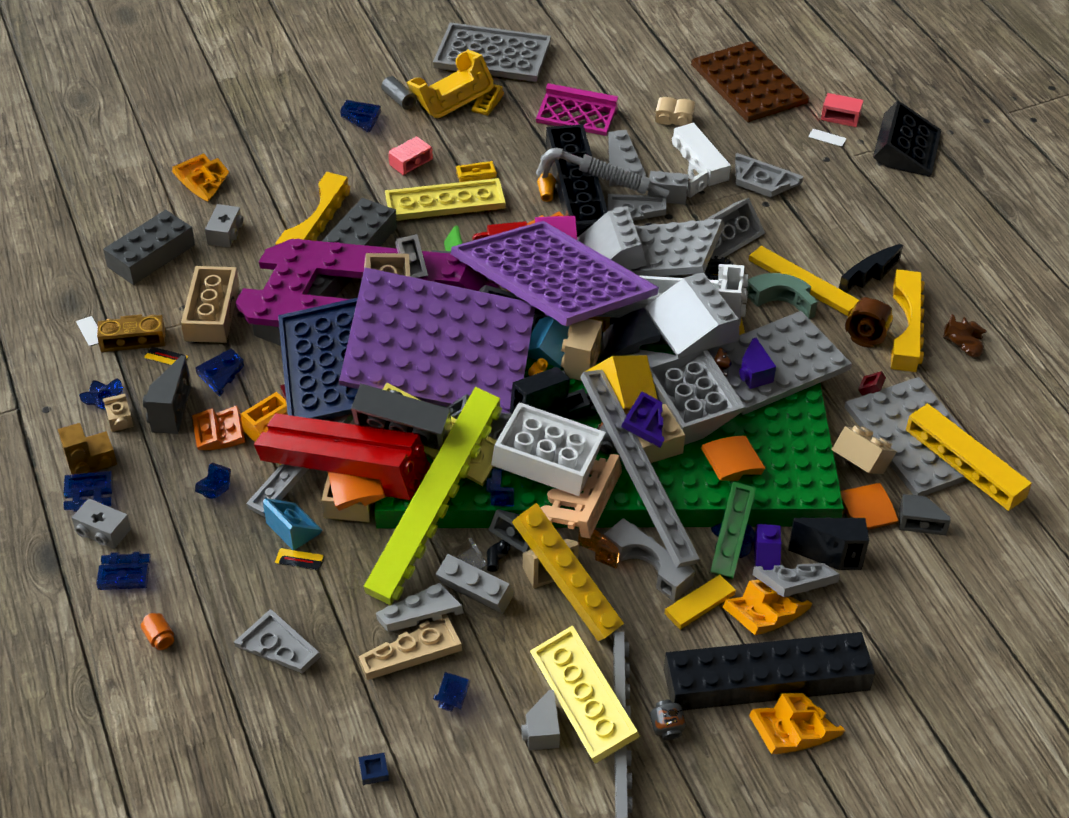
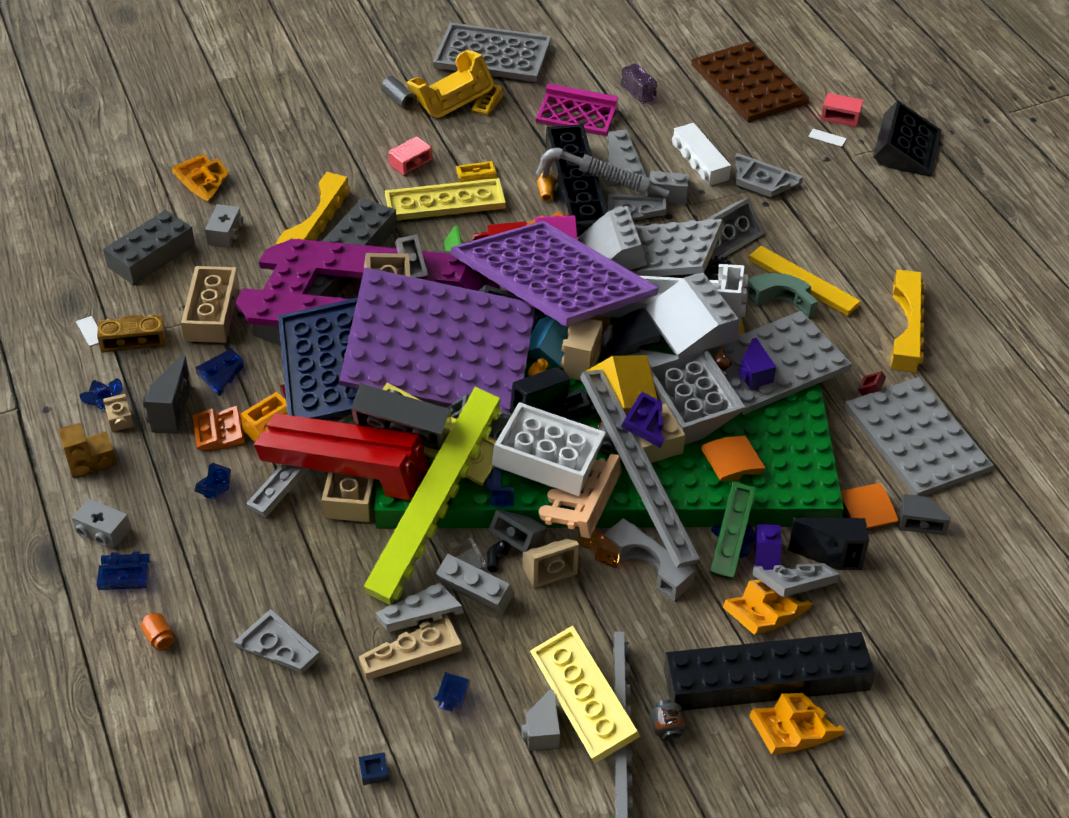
clear blue plate [63,471,113,512] -> none
sticker [145,347,188,365] -> none
dark azure slope [263,498,322,550] -> none
sticker [275,548,324,570] -> none
orange slope [328,472,385,511] -> none
clear blue wing [340,100,381,132] -> none
yellow brick [512,503,624,642] -> none
tan brick [655,97,695,126] -> none
yellow tile [664,575,736,630] -> none
white bracket [687,162,708,198] -> none
tan brick [831,425,897,474] -> none
black slope [839,244,903,293] -> none
reddish brown brick [845,297,893,347] -> none
yellow brick [906,403,1032,511] -> none
reddish brown animal [943,314,987,358] -> none
none -> clear purple brick [621,63,657,103]

